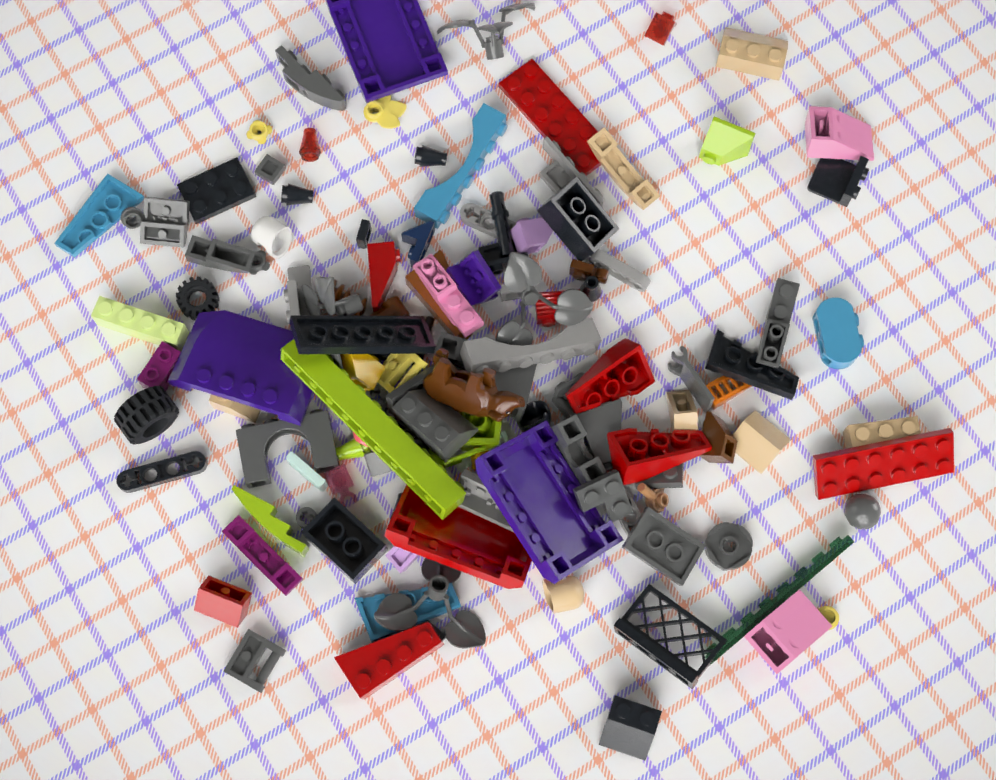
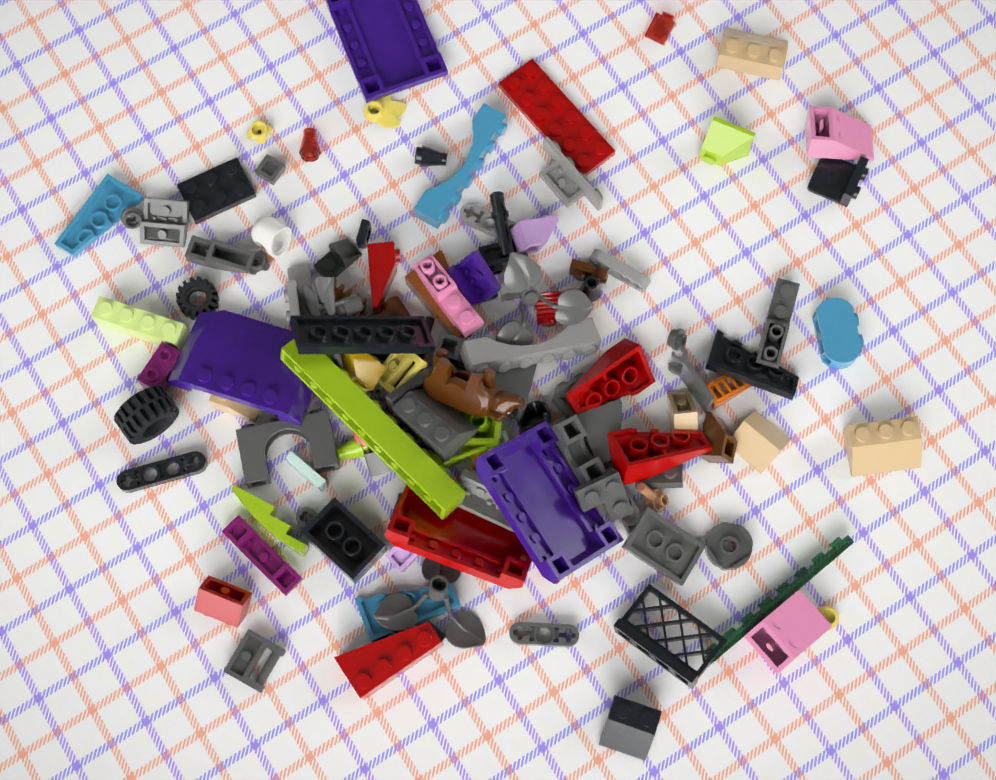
dark grey slope [275,45,346,111] -> none
black cone [281,183,313,206] -> none
clear pink plate [323,464,358,507] -> none
dark blue slope [401,221,435,268] -> none
dark grey plant [437,3,535,60] -> none
black brick [537,176,620,261] -> none
tan helmet [542,576,584,614] -> none
tan slope [587,127,660,210] -> none
red plate [813,428,954,500] -> none
dark grey hair [844,493,881,529] -> none
none -> pearl dark grey slope [313,238,362,279]
none -> dark grey beam [509,622,579,648]
none -> dark grey plate [667,328,687,351]

